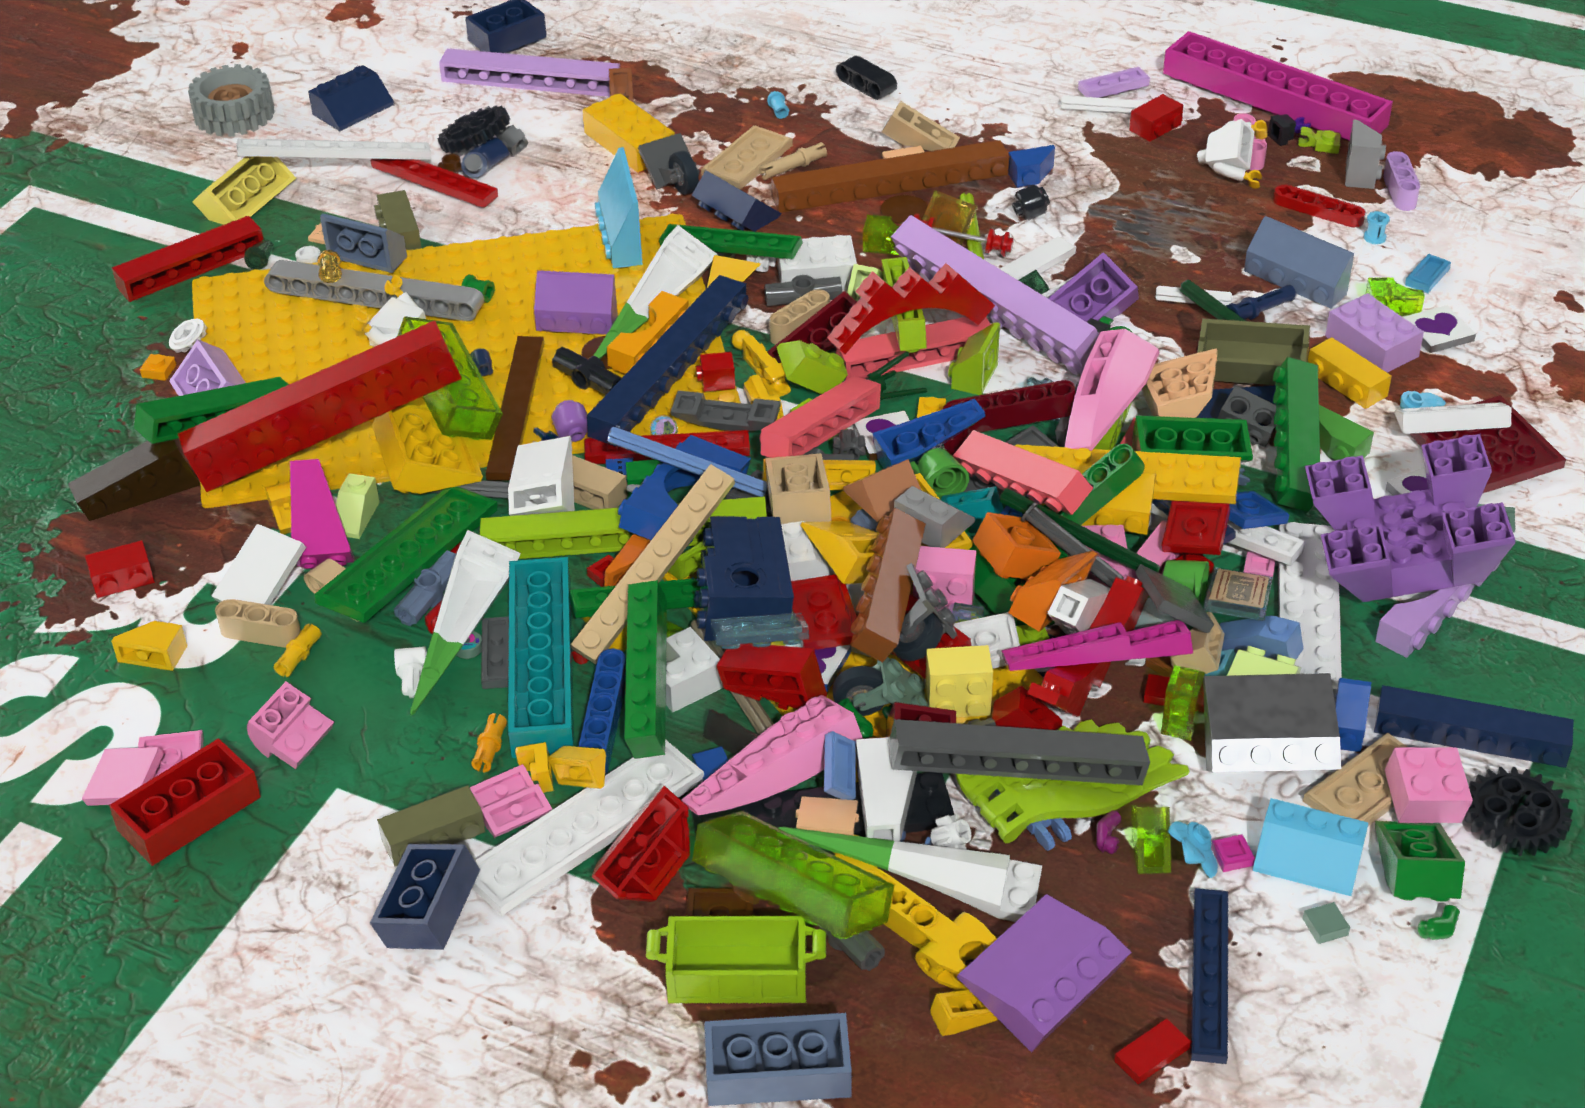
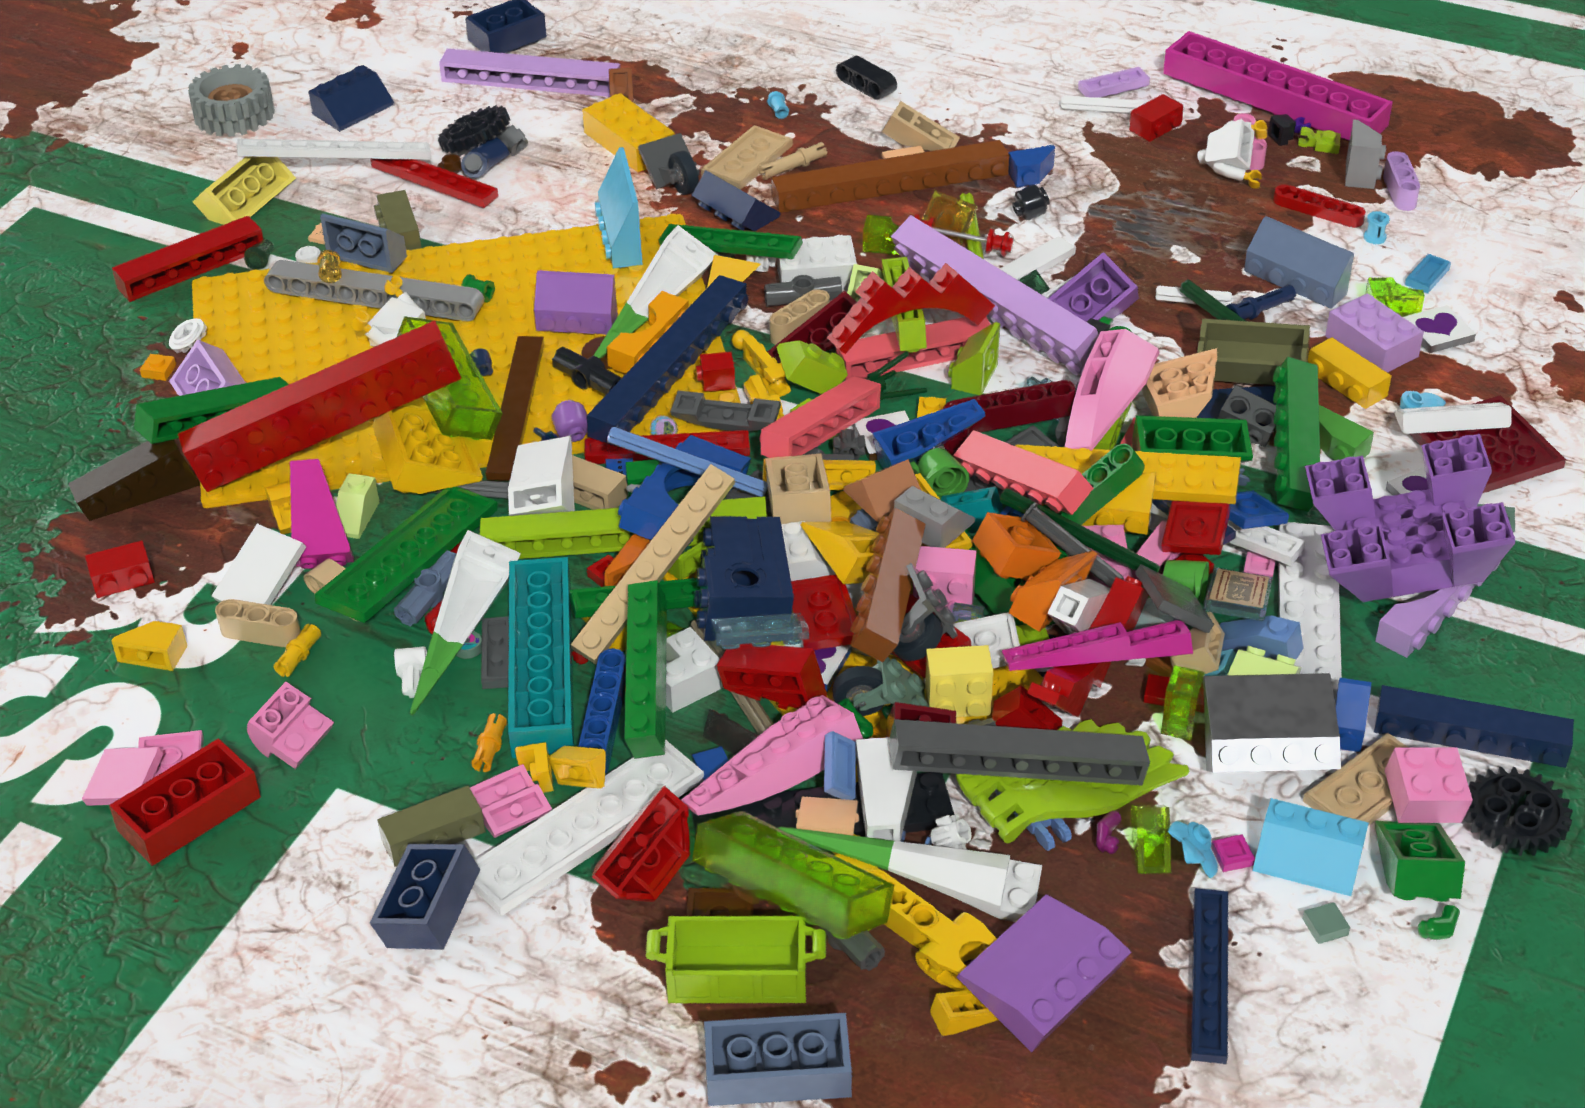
reddish brown piece [881,195,929,224] -> none
red tile [1114,1018,1191,1085] -> none

